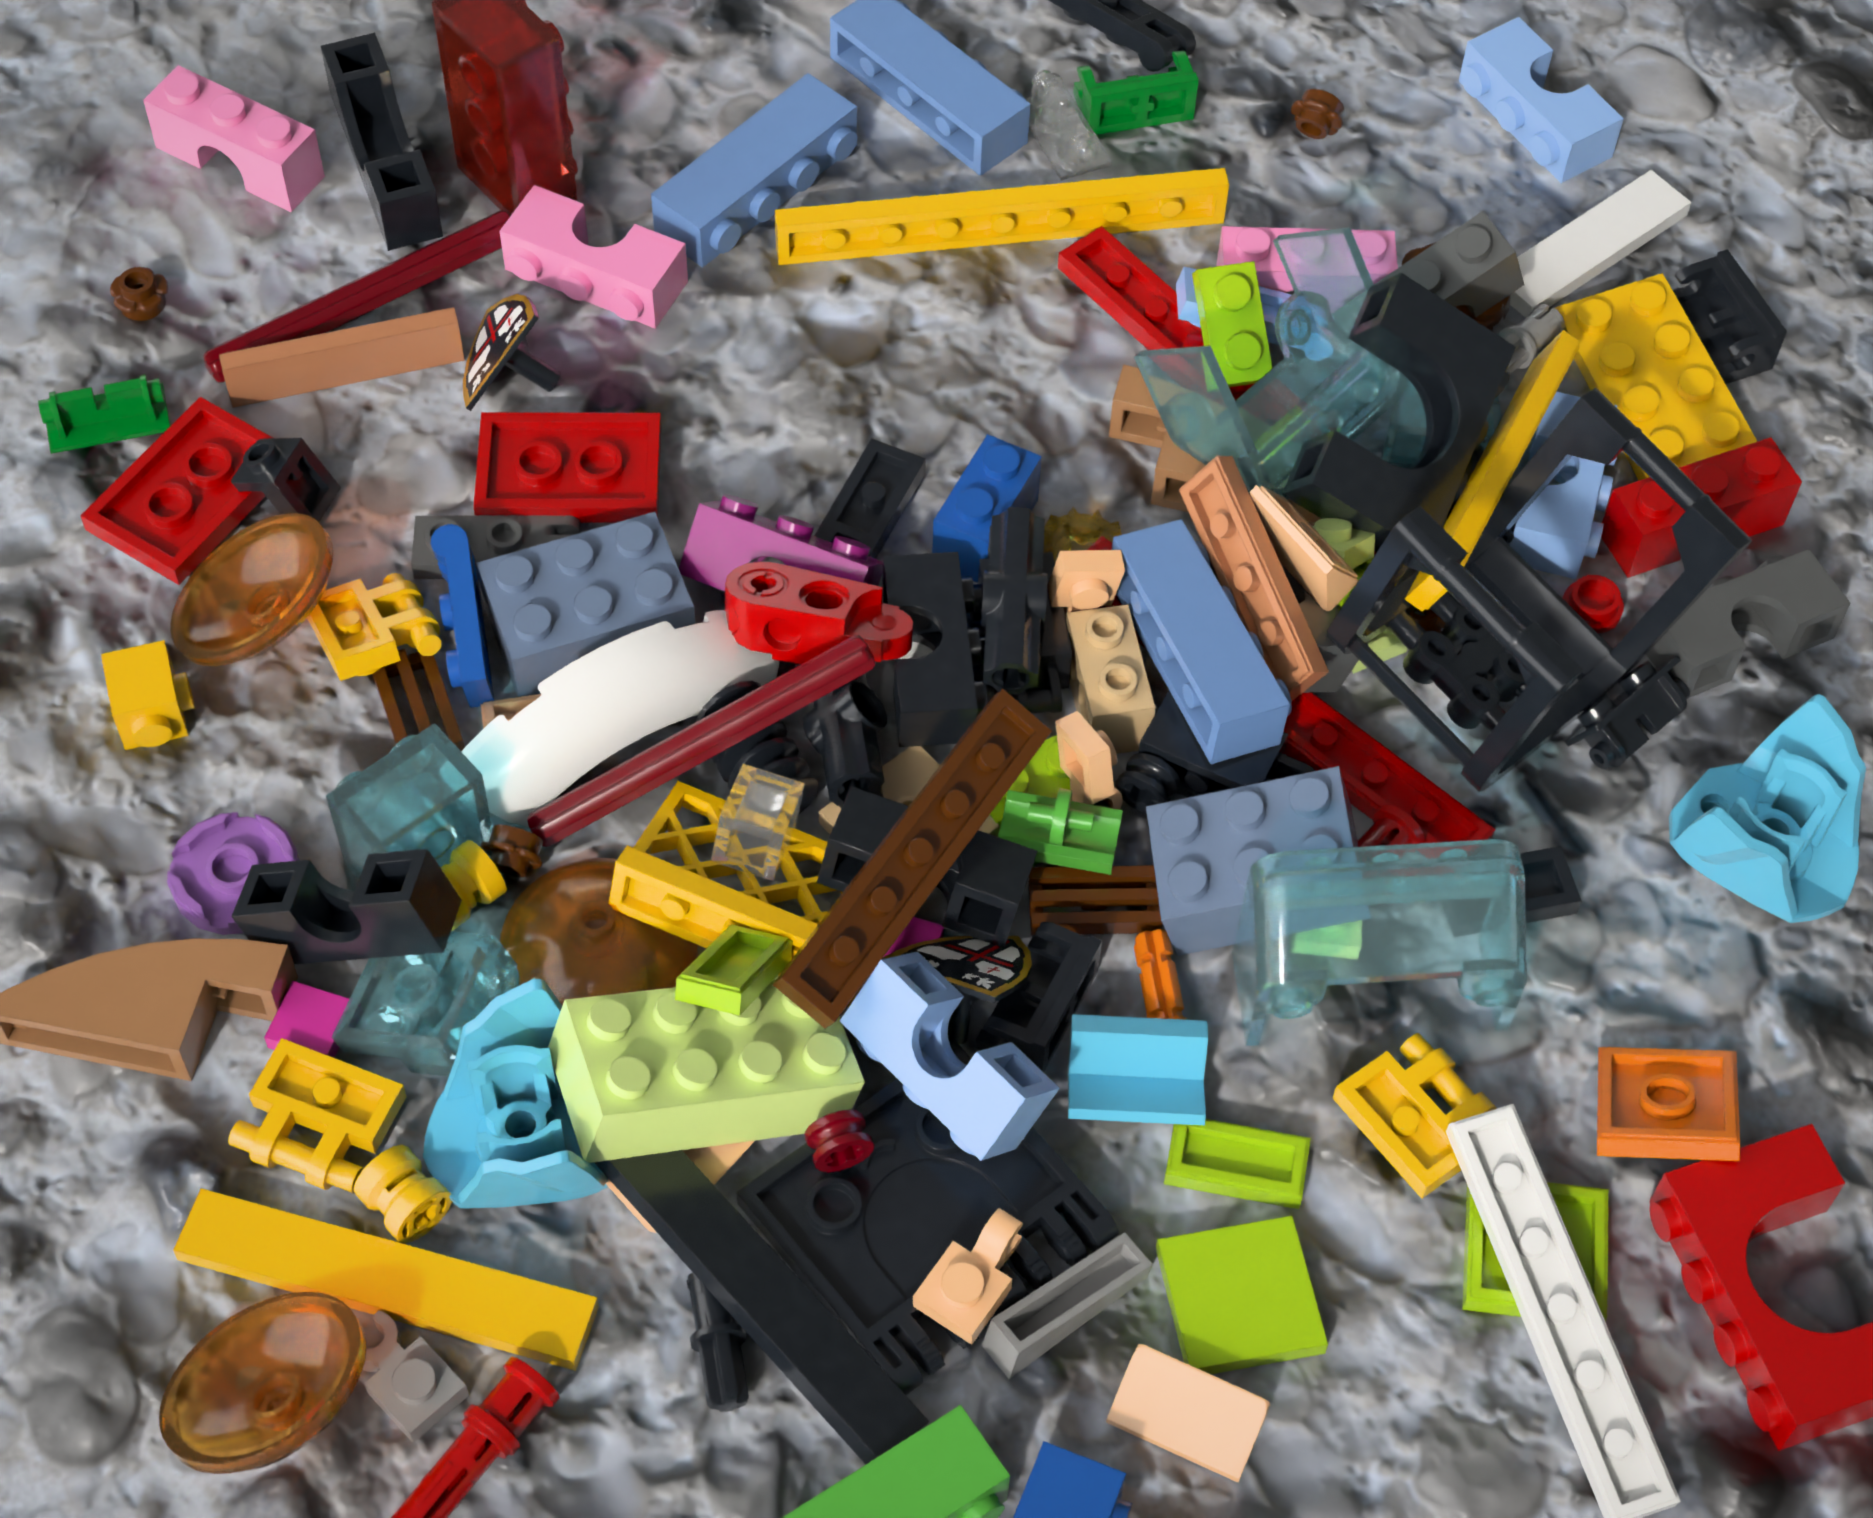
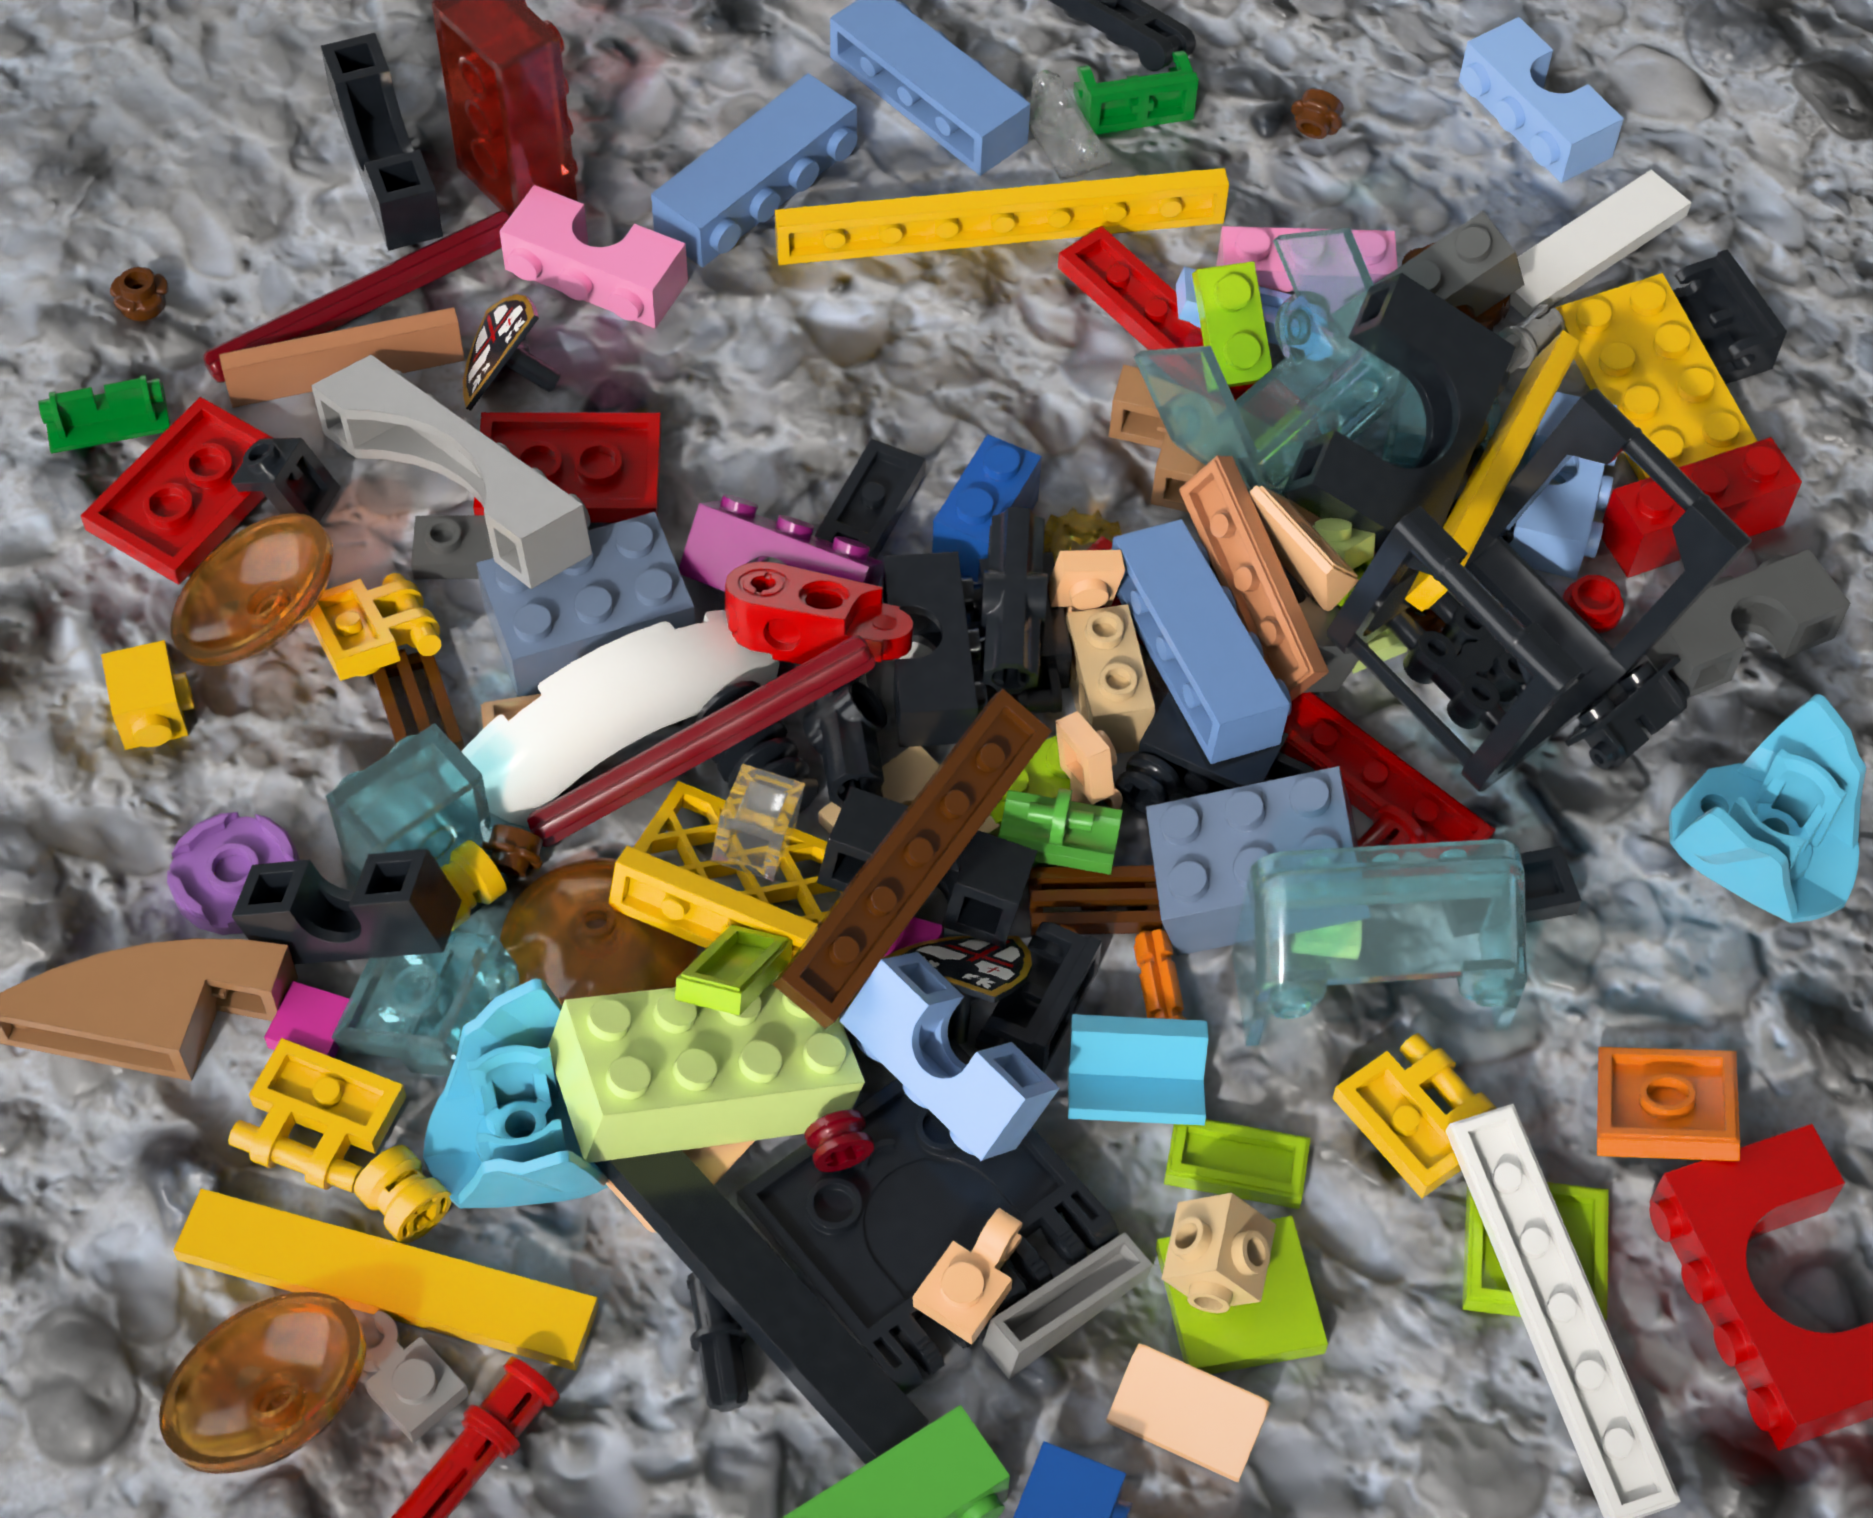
bright pink arch [143,65,325,212] -> none
blue plate [431,524,495,708] -> none
none -> light grey arch [311,355,592,589]
none -> tan brick [1162,1193,1276,1313]

